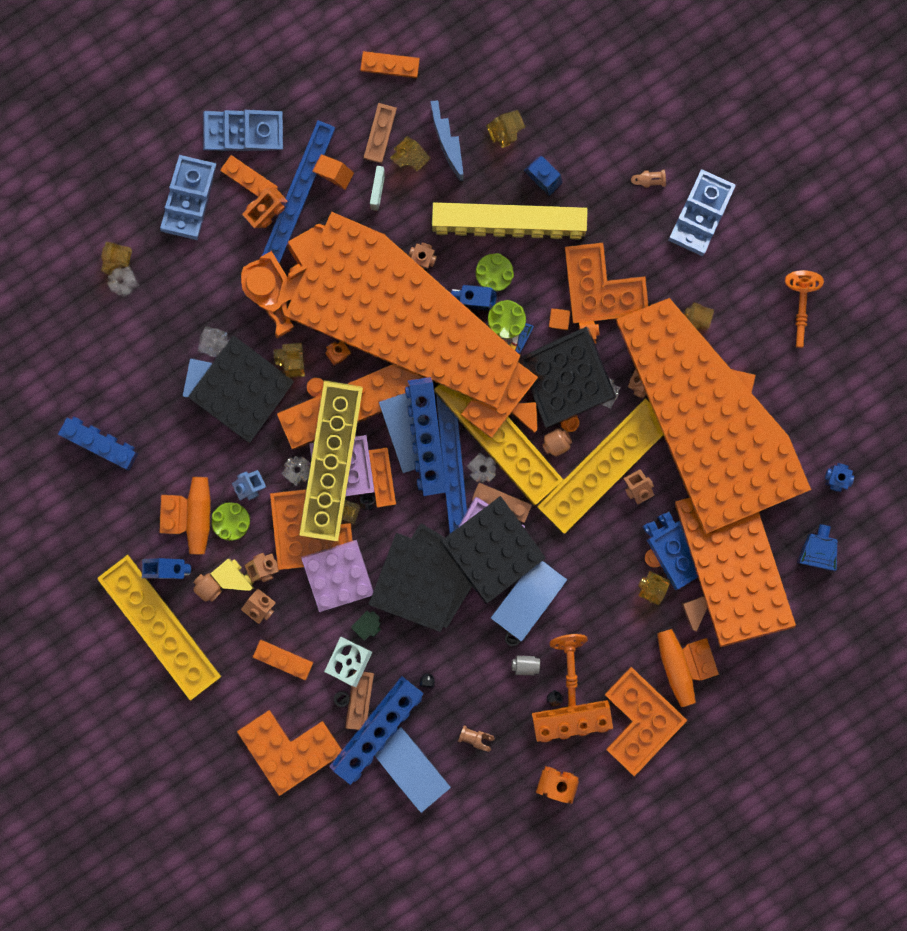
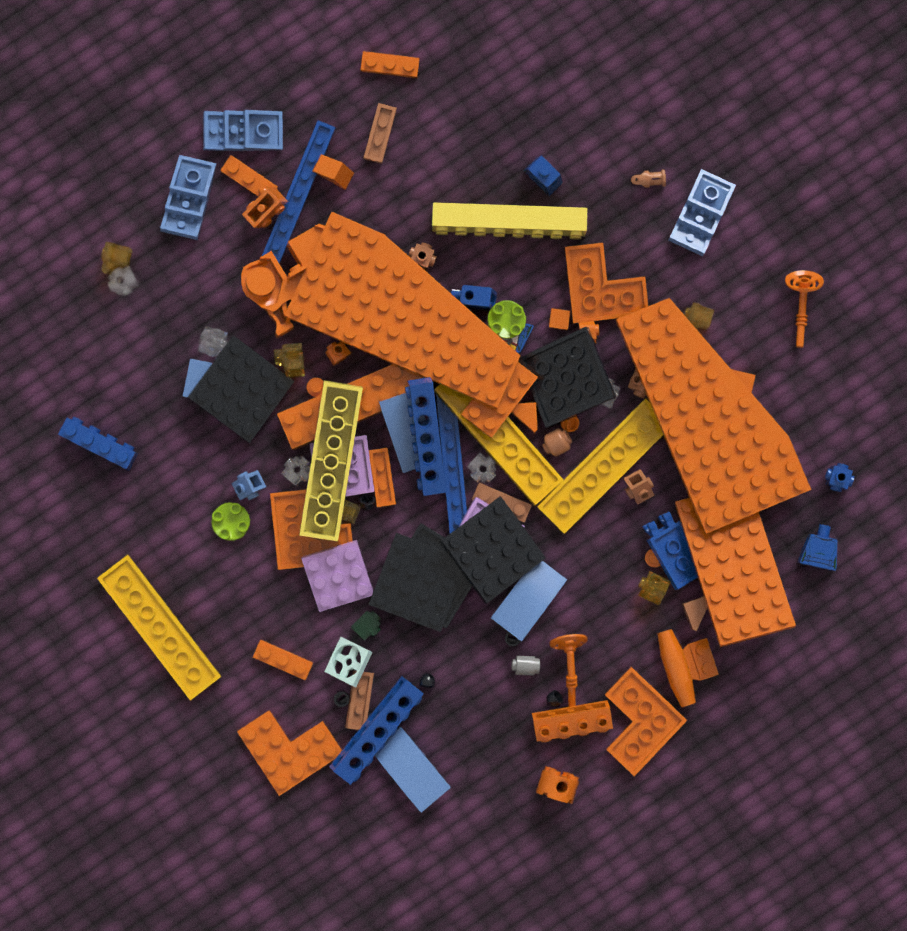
blue torso [142,558,191,579] -> none
orange plate [160,477,211,554] -> none
nougat head [193,573,222,602] -> none
light yellow slope [210,559,254,591] -> none
nougat brick [241,589,276,624] -> none
nougat brick [245,553,279,583] -> none
light aqua piece [370,166,385,211] -> none
clear yellow brick [390,136,431,171] -> none
medium blue slope [431,100,463,181] -> none
nougat piece [458,725,494,752] -> none
lime dish [476,253,514,292] -> none
clear yellow brick [486,110,525,148] -> none

